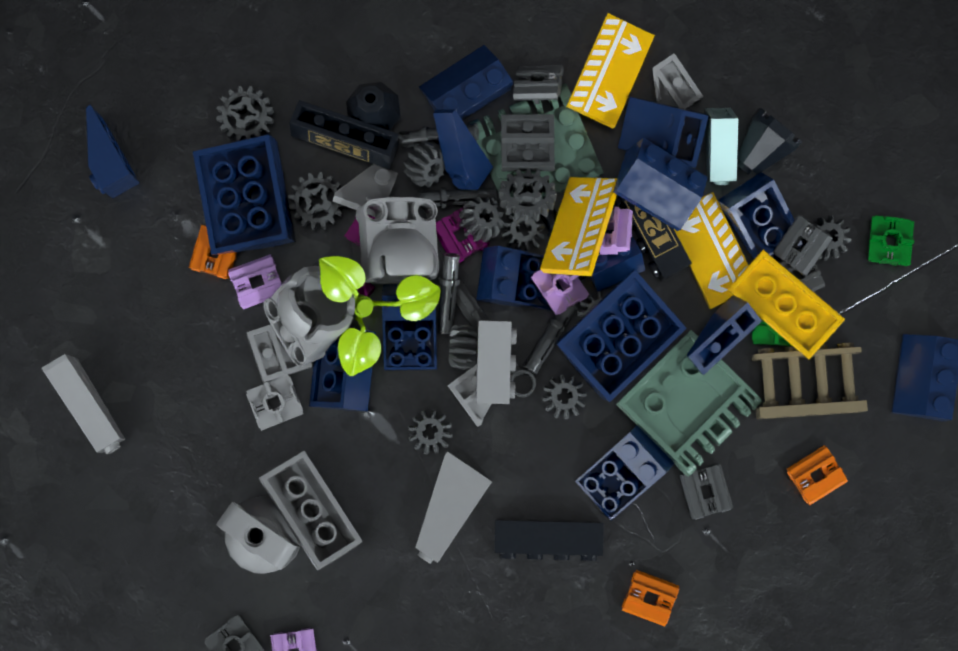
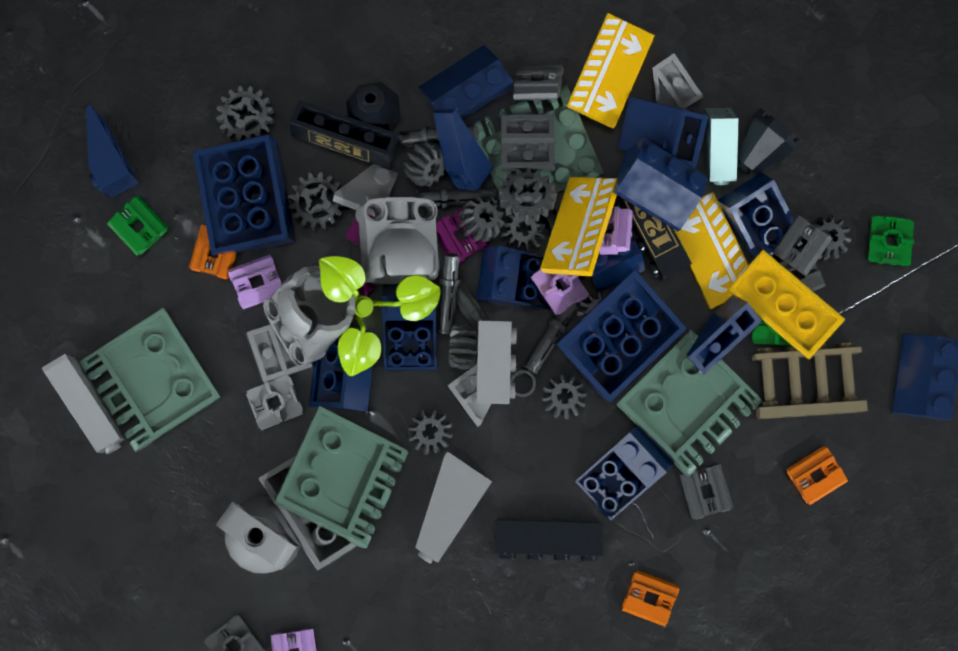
none -> sand green hinge [79,308,221,452]
none -> green piece [107,196,168,256]
none -> sand green hinge [274,406,408,548]

